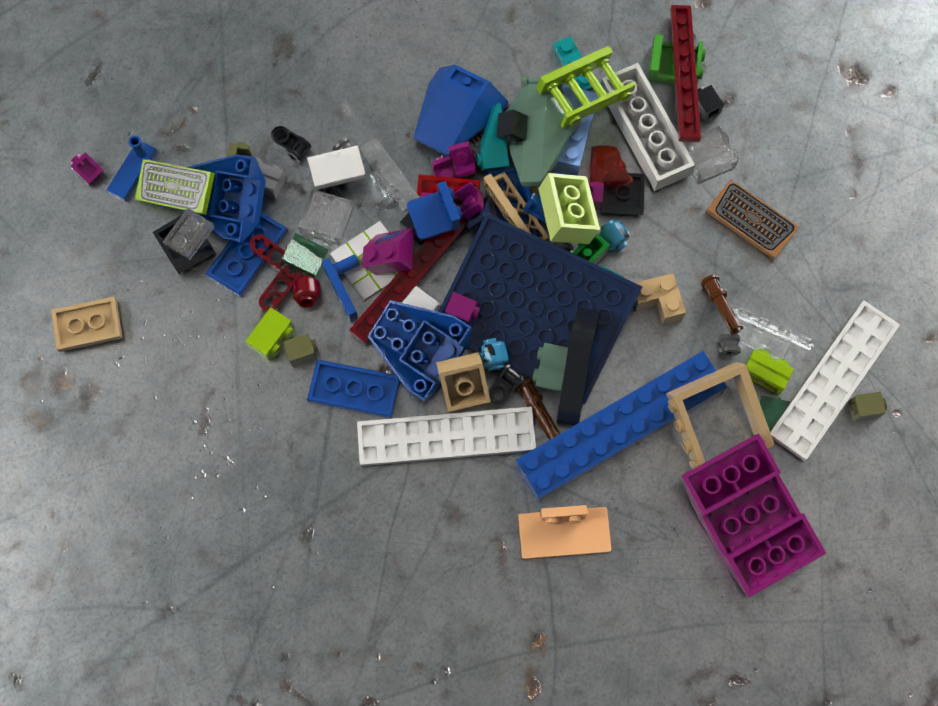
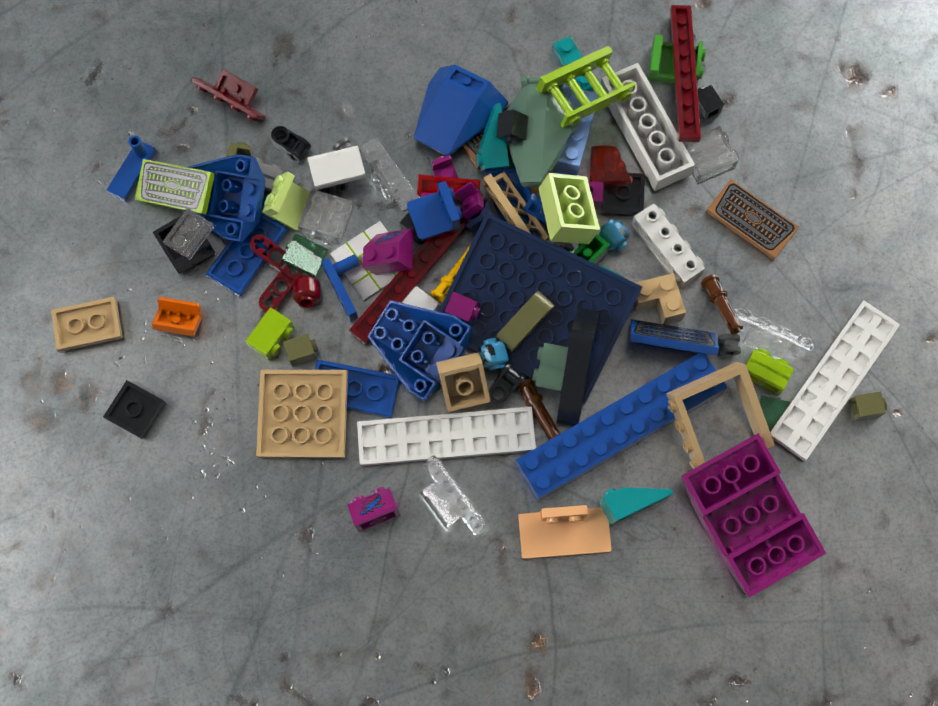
magenta bracket [70,152,104,185] -> none
magenta bracket [449,141,476,178] -> none
none -> black plate [103,380,165,439]
none -> orange bracket [152,297,202,336]
none -> dark red bracket [191,69,266,121]
none -> tan plate [256,370,348,458]
none -> yellowish green bracket [262,172,314,230]
none -> magenta slope [347,487,400,532]
none -> clear bracket [420,455,486,536]
none -> yellow pin [430,246,470,304]
none -> olive beam [496,291,555,352]
none -> teal slope [599,487,674,525]
none -> tile [630,319,719,355]
none -> white brick [632,203,705,289]

